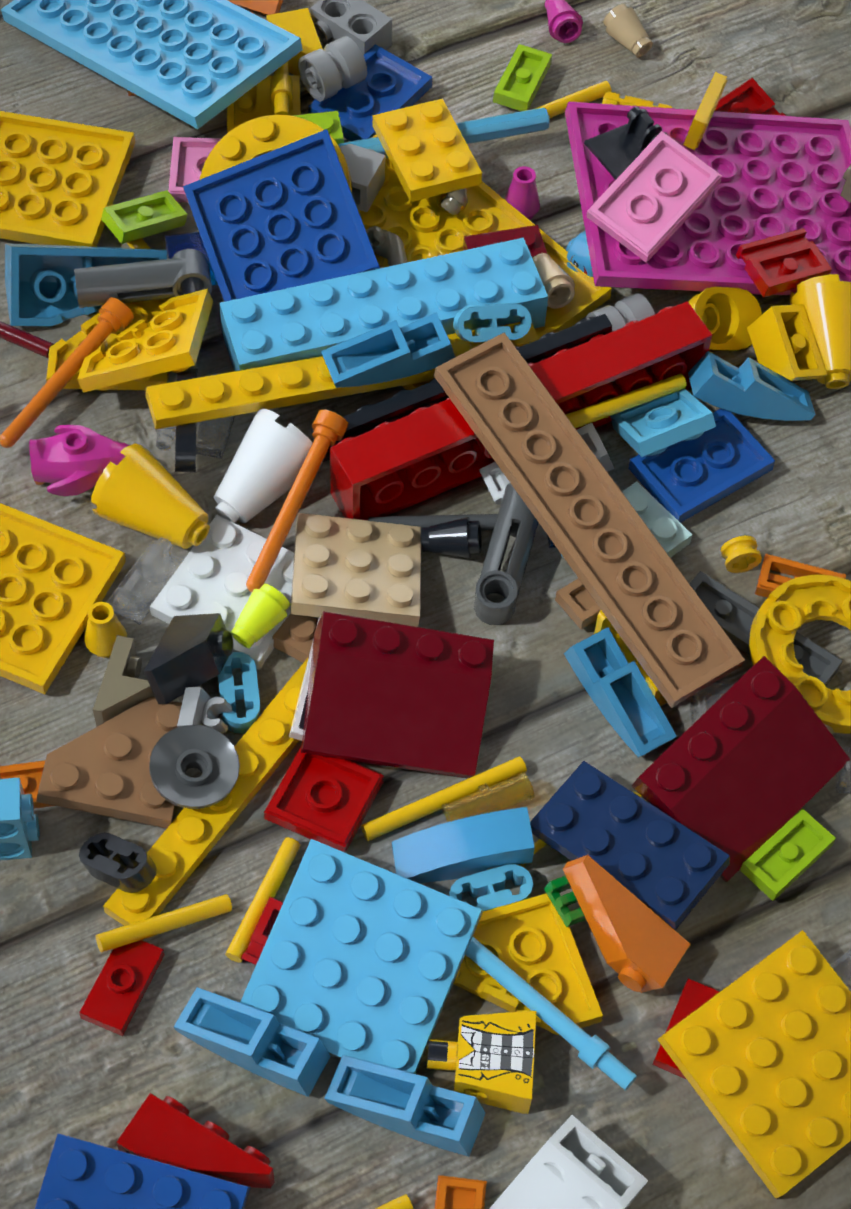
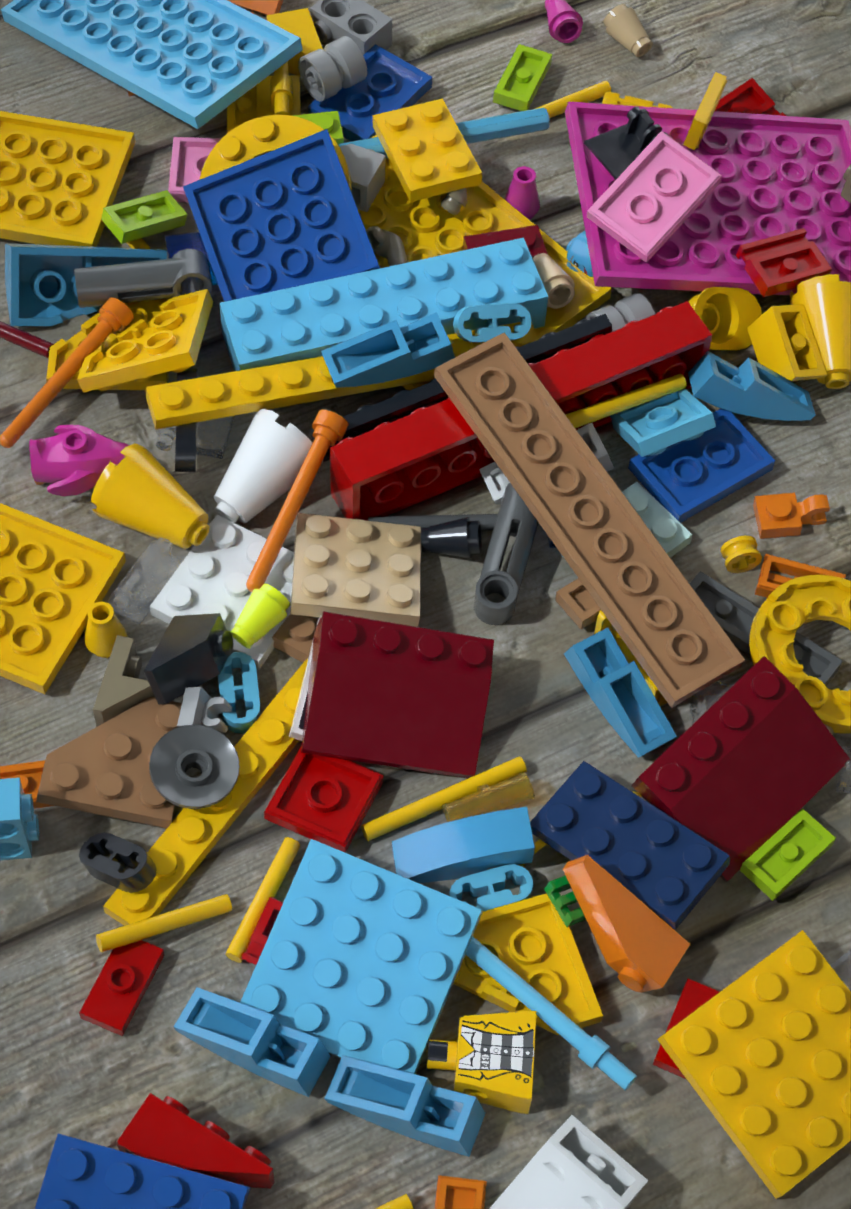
none -> orange plate [753,492,830,539]

